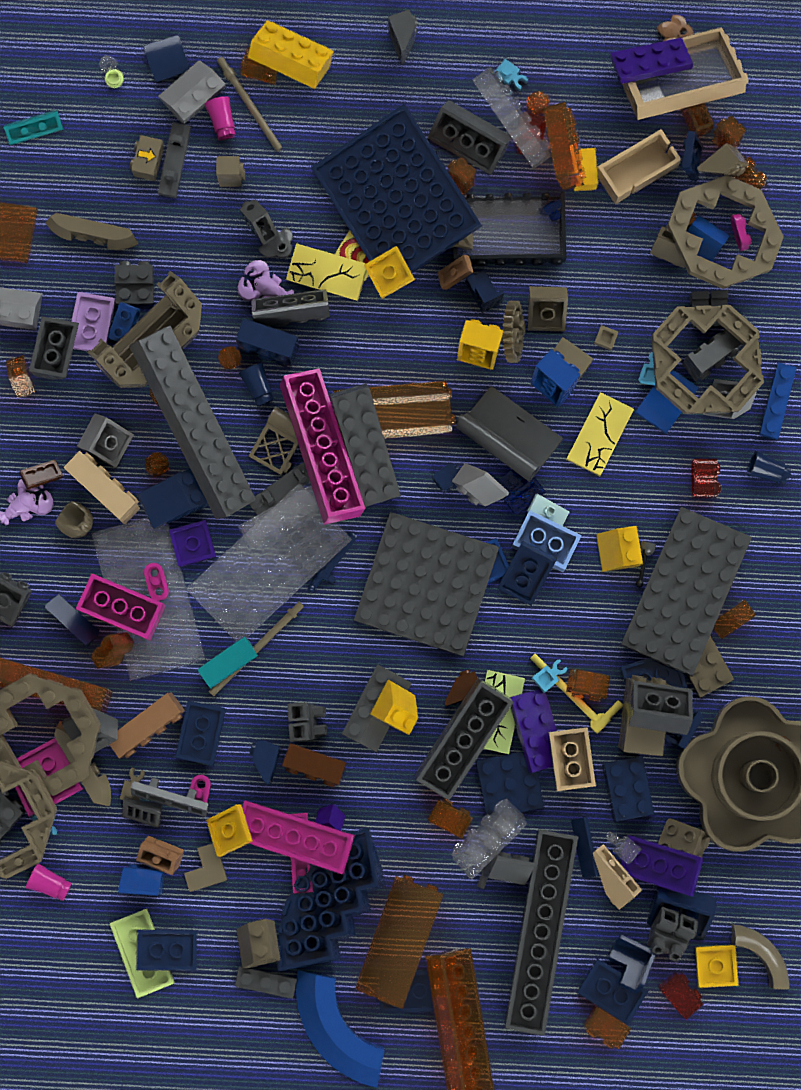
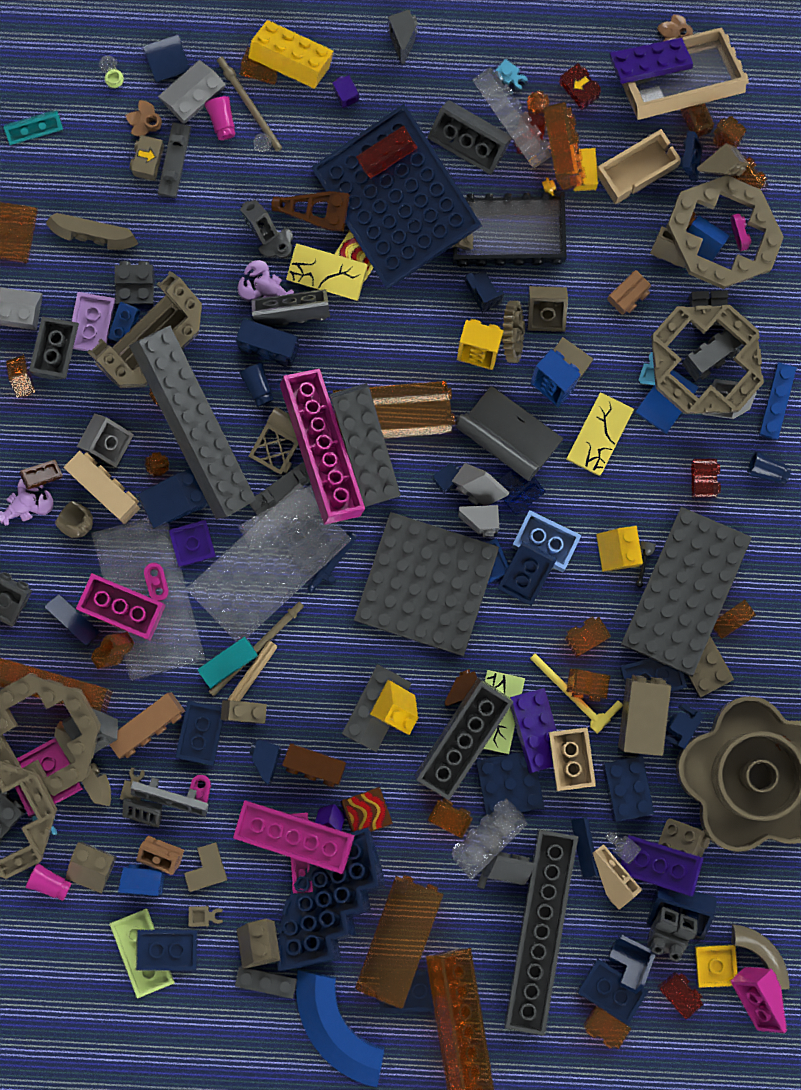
yellow plate [206,804,252,857] -> none
dark tan brick [216,156,246,187] -> none
clear orange gear [218,346,242,370] -> none
dark grey hips [287,702,328,742] -> none
yellow plate [364,246,415,299] -> none
medium nougat plate [437,254,473,290] -> none
clear orange brick [447,157,476,195] -> none
light aqua plate [527,494,569,526] -> none
medium azure plate [532,659,567,693] -> none
clear blue tile [538,199,562,221] -> none
dark tan plate [594,325,619,350] -> none
dark grey slope [628,681,693,735] -> none
none -> dark tan slope [65,842,117,894]
none -> medium nougat plate [125,100,162,137]
none -> dark tan plate [189,906,223,927]
none -> dark tan brick [221,700,267,724]
none -> tan axle [228,641,277,701]
none -> clear plate [253,133,272,152]
none -> reddish brown plate [271,191,350,232]
none -> dark purple brick [333,75,359,108]
none -> slope [341,787,393,833]
none -> clear red brick [356,126,418,179]
none -> light grey slope [458,505,499,537]
none -> yellow plate [542,177,557,196]
none -> clear red brick [559,63,601,111]
none -> clear orange brick [565,616,611,658]
none -> medium nougat brick [607,270,651,315]
none -> dark pink slope [730,967,787,1033]

